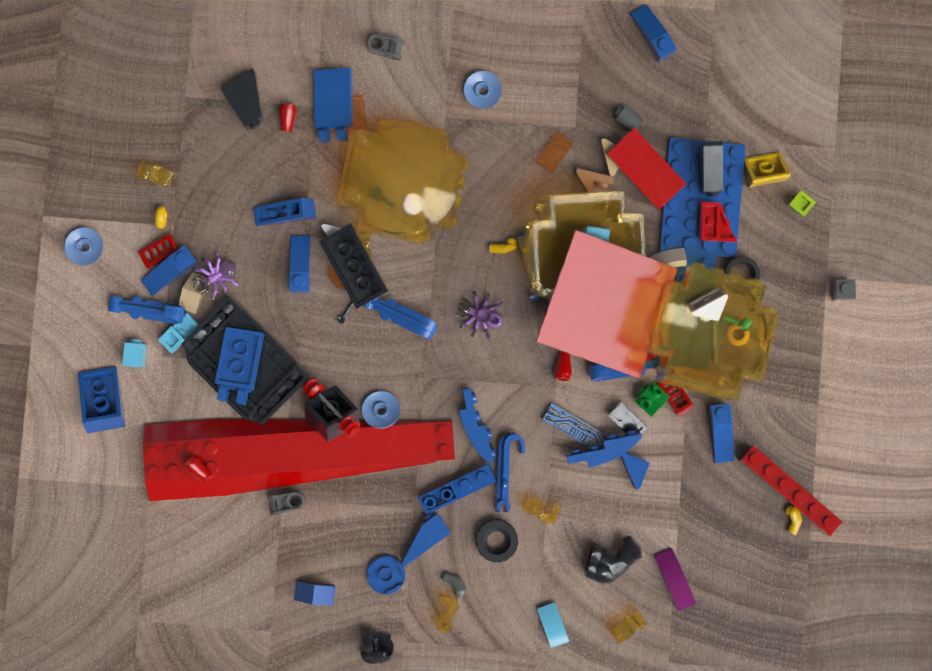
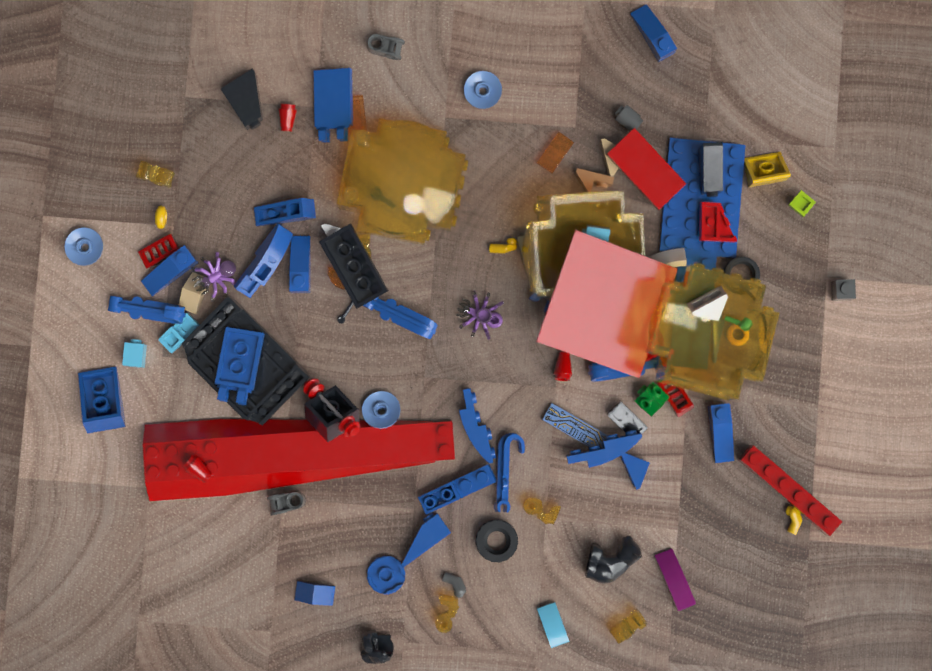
none -> blue slope [234,223,293,298]

